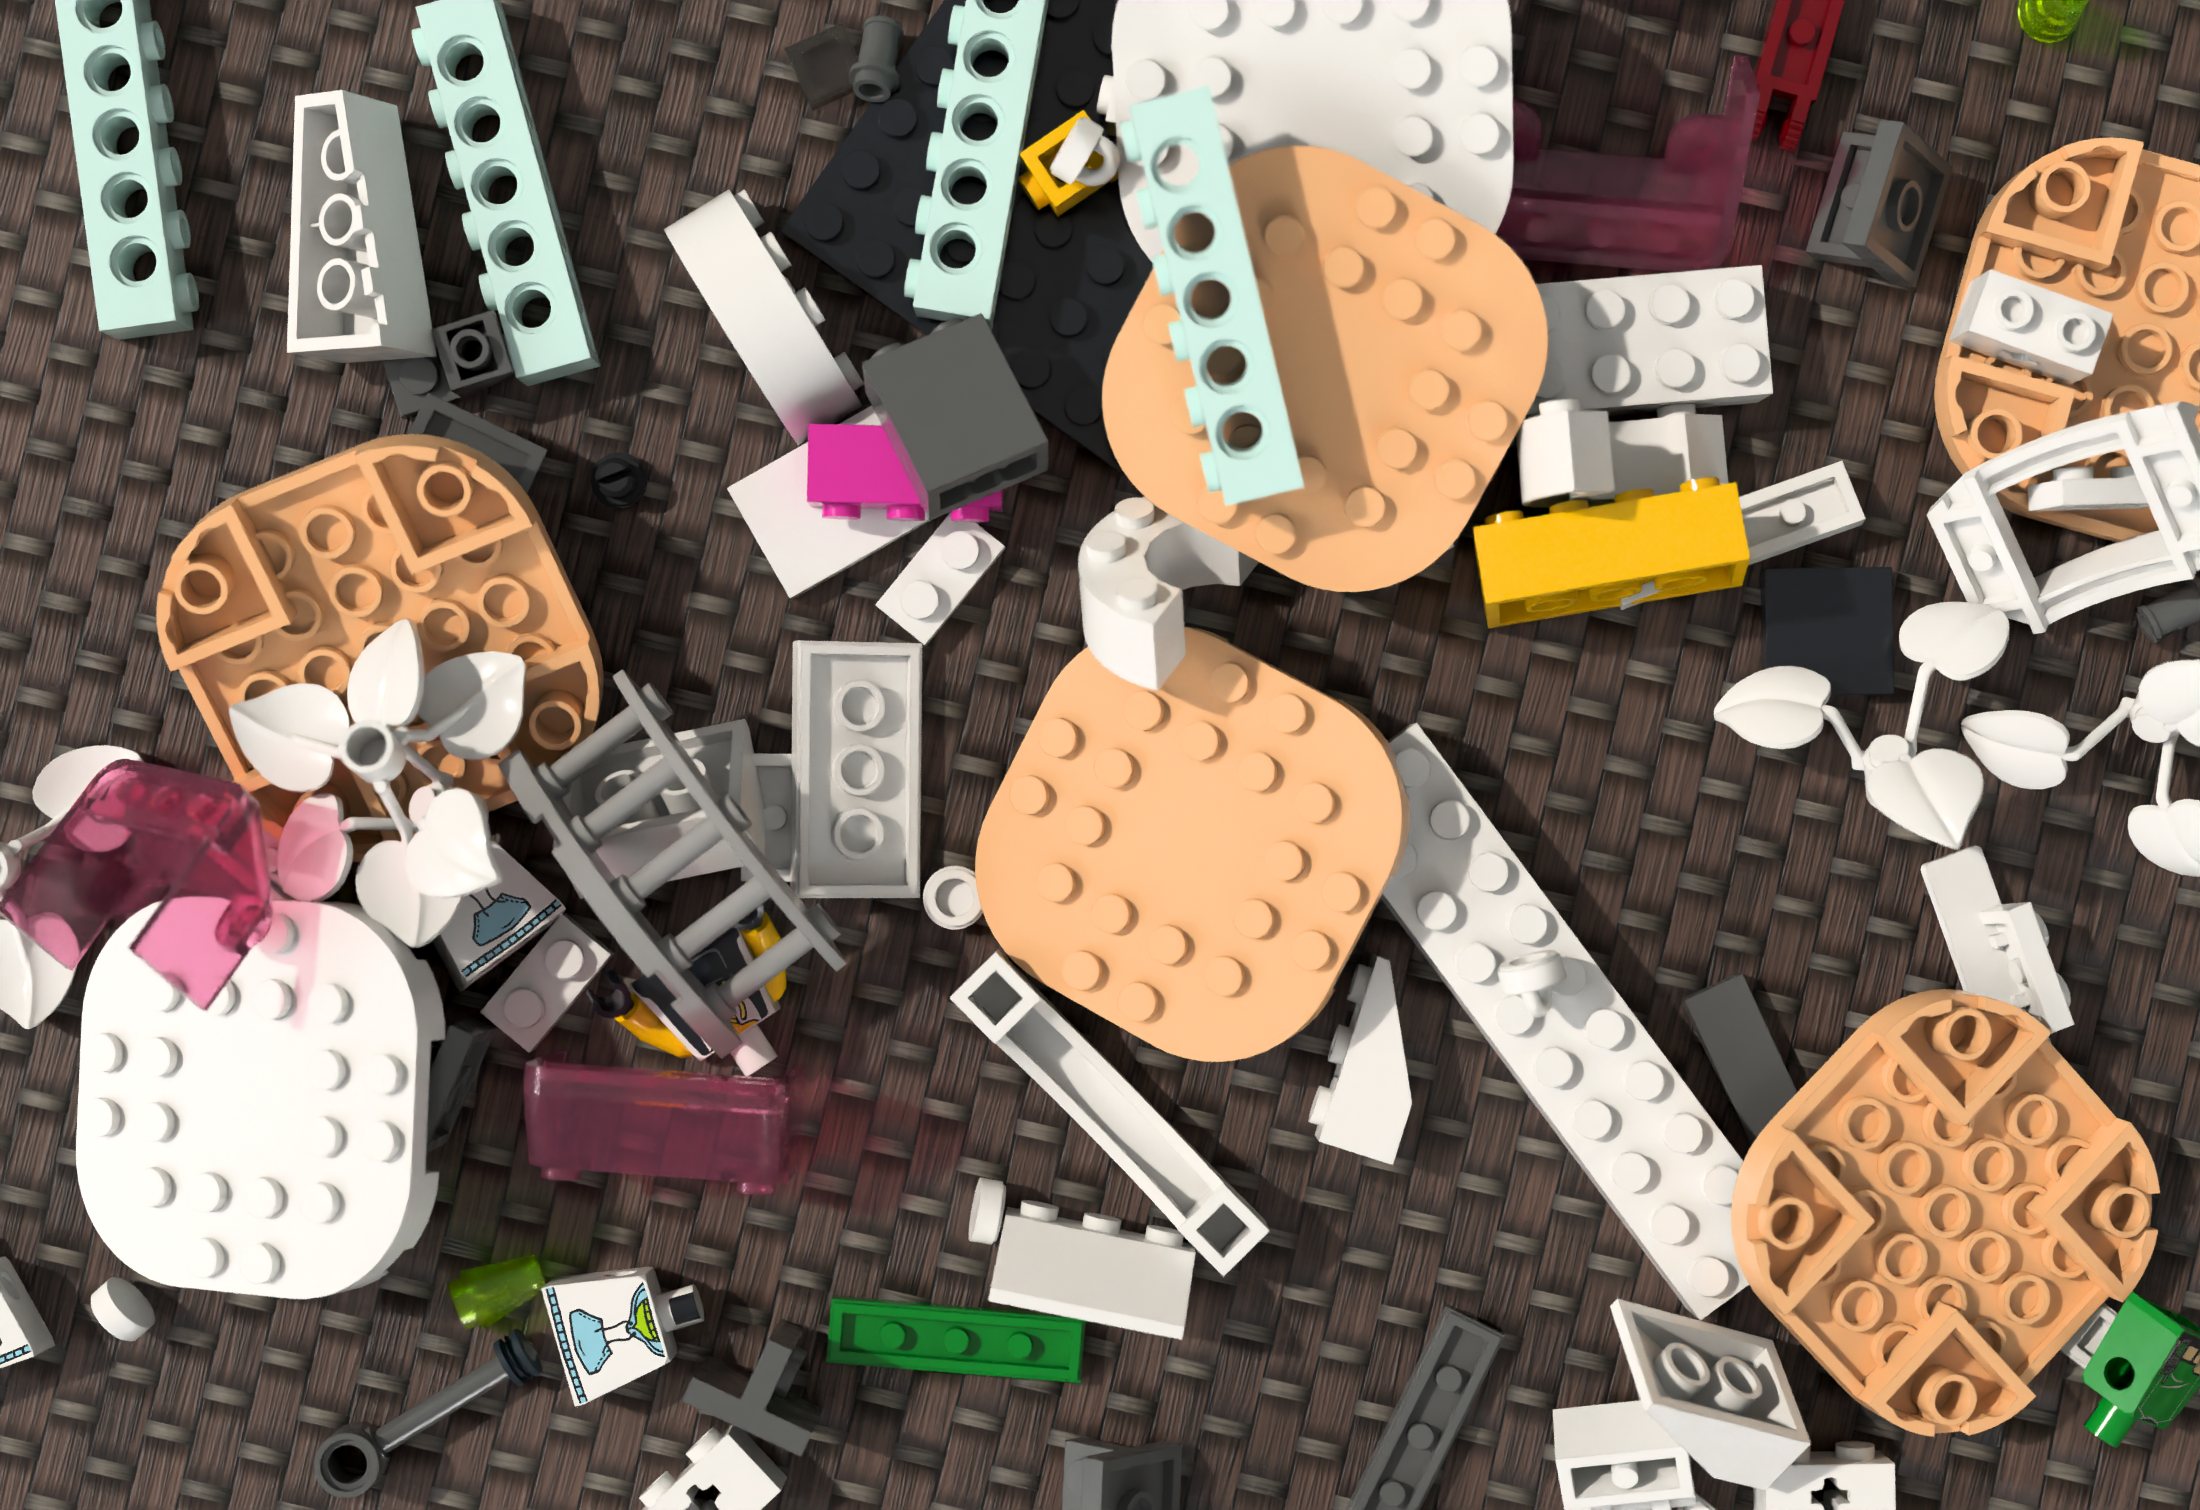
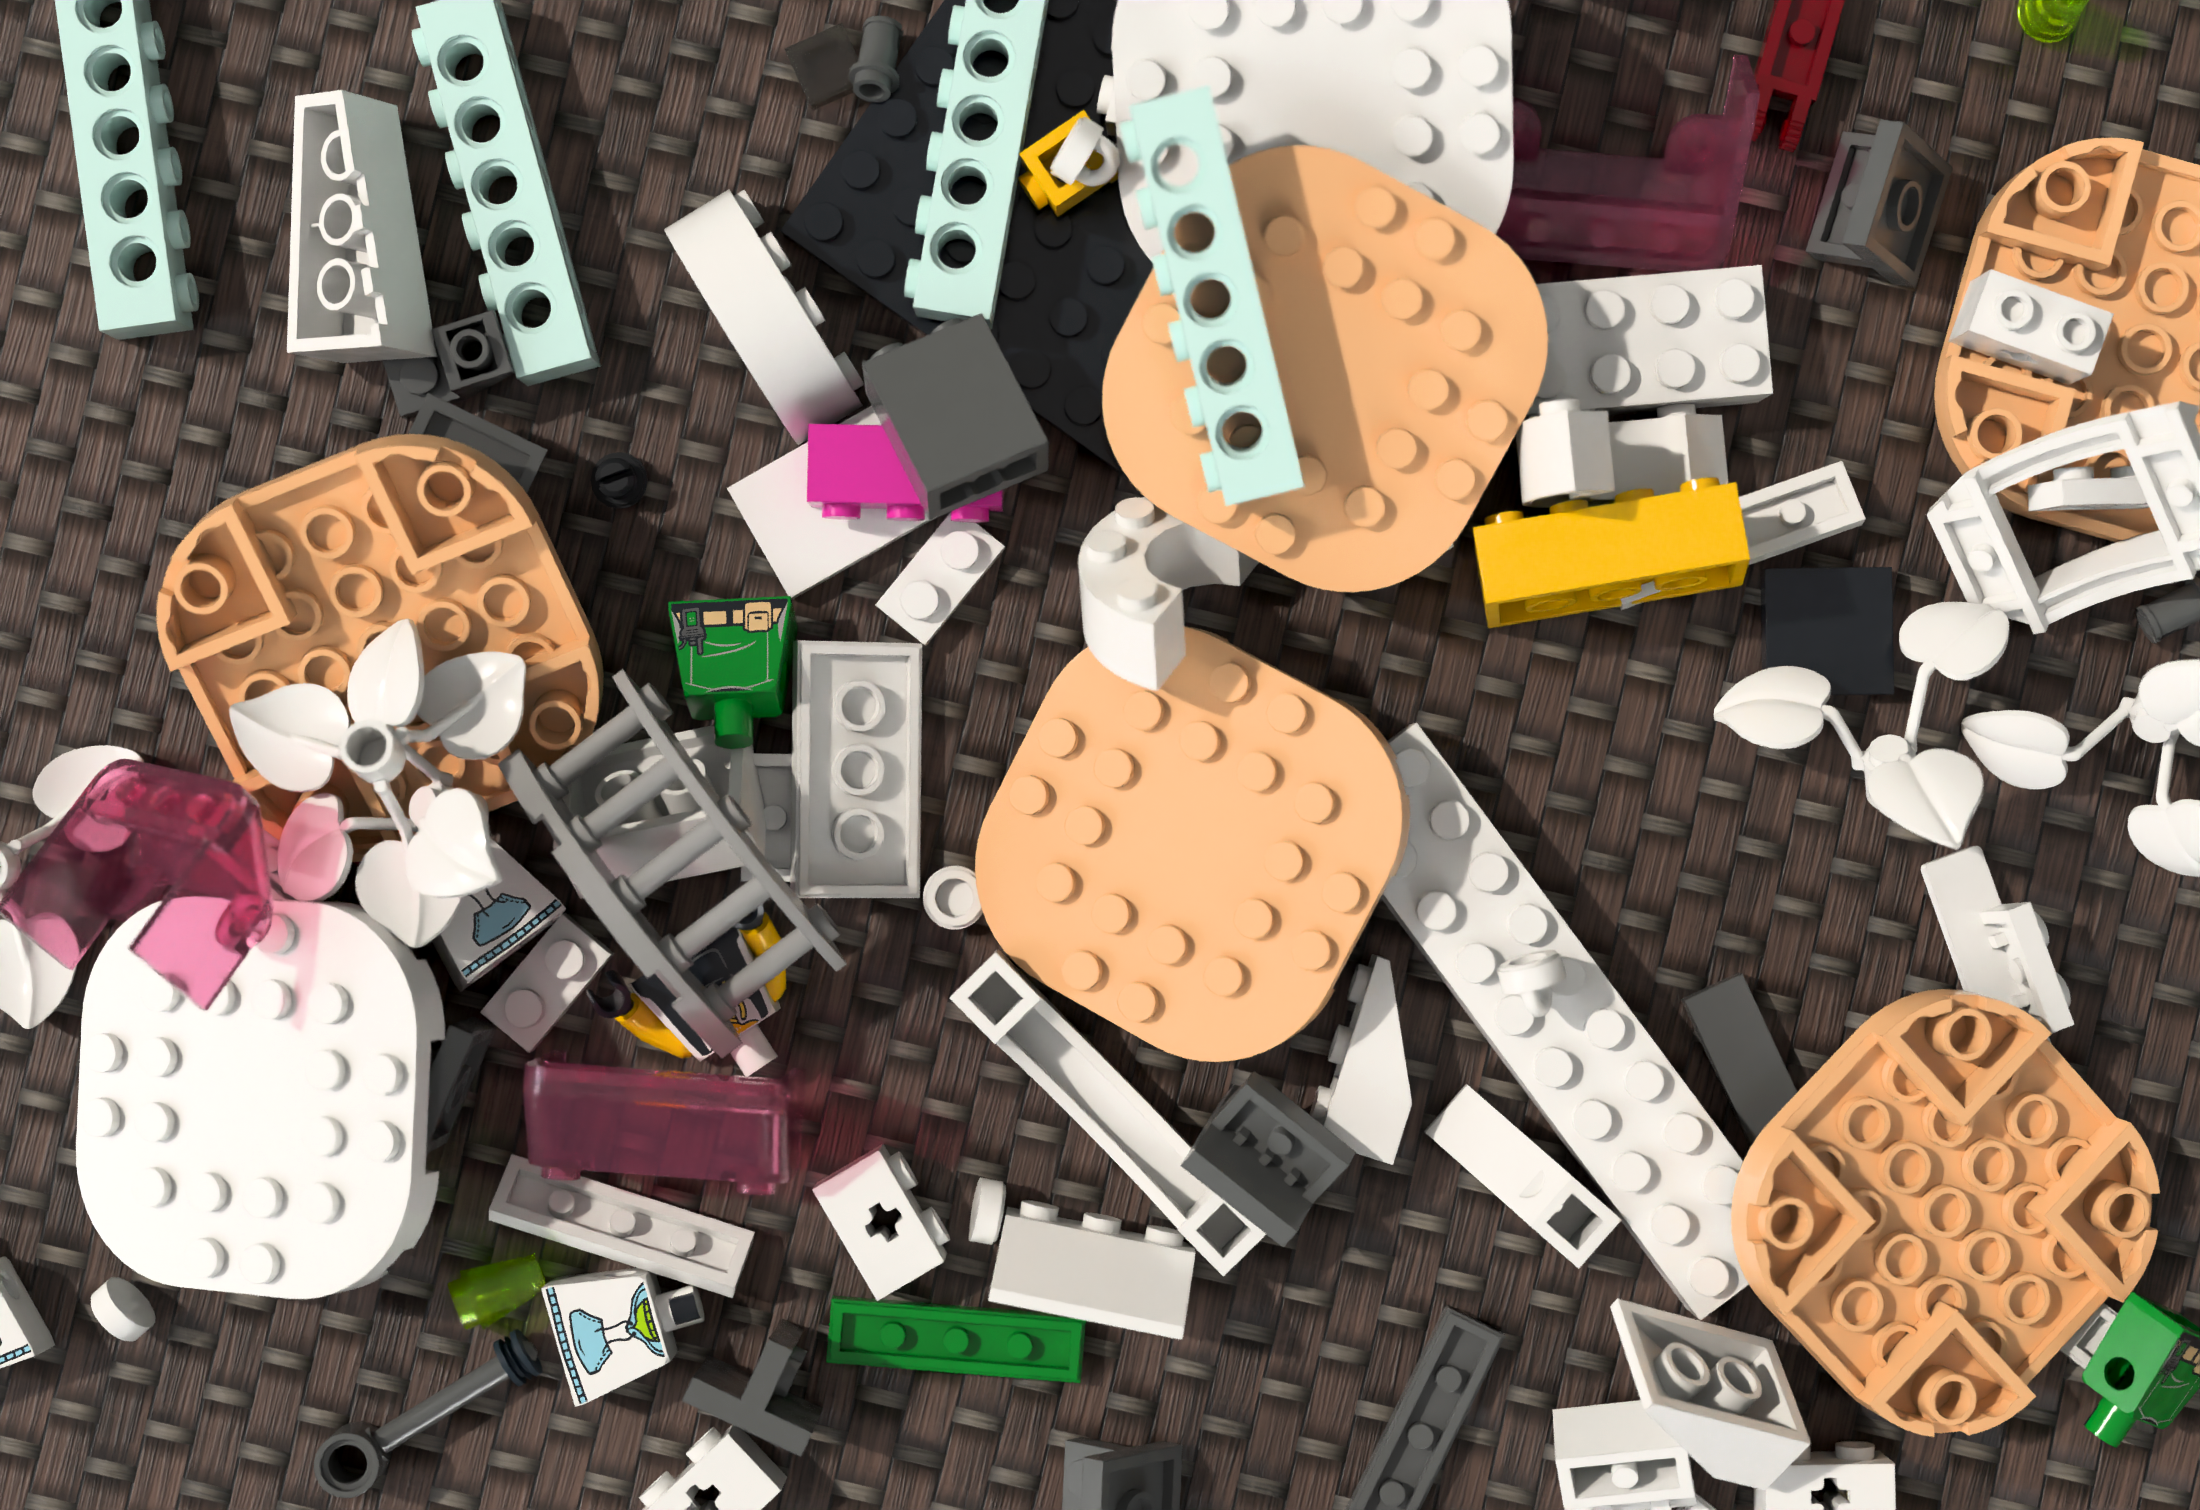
none -> white plate [489,1154,755,1298]
none -> green torso [669,596,797,749]
none -> white brick [812,1144,950,1301]
none -> dark grey bracket [1181,1071,1356,1247]
none -> white slope [1424,1084,1621,1269]

